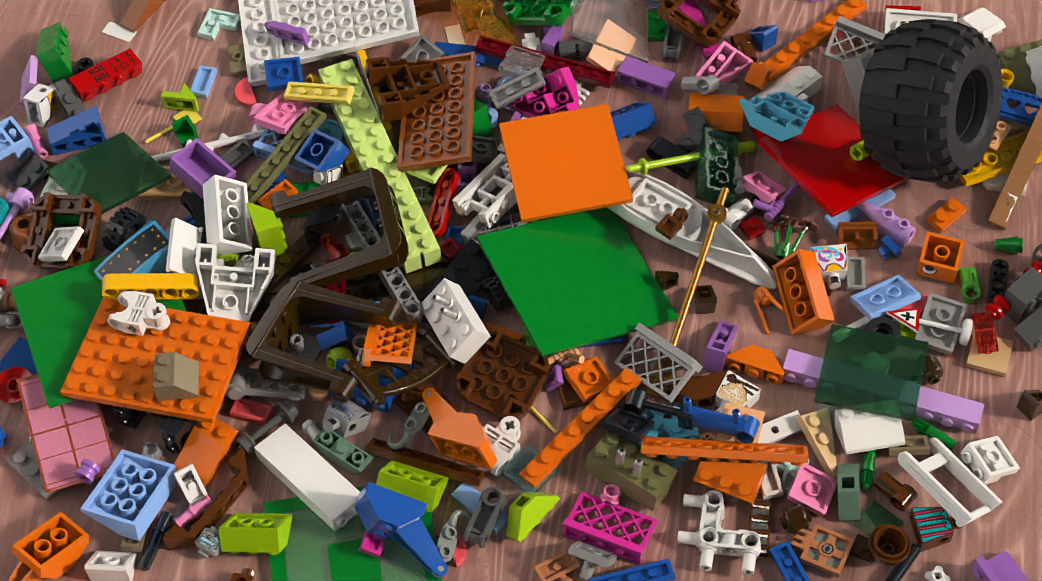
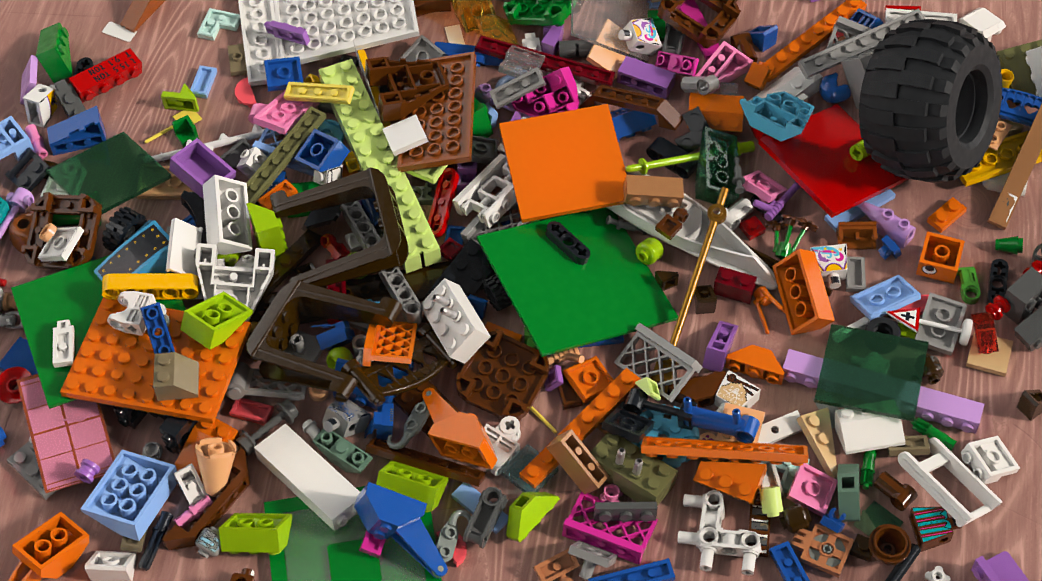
none -> light nougat tile [39,223,57,242]
none -> white hinge [53,320,75,368]
none -> blue tile [140,302,175,354]
none -> lime slope [180,291,253,350]
none -> light nougat cone [195,437,237,497]
none -> white brick [236,147,268,179]
none -> blue piece [364,403,394,440]
none -> white tile [382,114,428,156]
none -> black beam [545,221,591,265]
none -> medium nougat brick [546,429,609,494]
none -> reddish brown slope [579,85,683,131]
none -> dark grey plate [593,502,658,522]
none -> dark grey piece [605,215,647,235]
none -> white torso [618,18,662,56]
none -> medium nougat brick [623,175,684,208]
none -> yellowish green slope [635,377,661,401]
none -> lime head [636,237,664,265]
none -> dark pink slope [655,51,699,76]
none -> dark red brick [714,266,757,305]
none -> yellowish green brick [759,486,783,517]
none -> light grey plate [797,9,925,79]
none -> blue helmet [819,72,851,104]
none -> blue tile [820,507,846,533]
none -> blue slope [850,8,885,29]

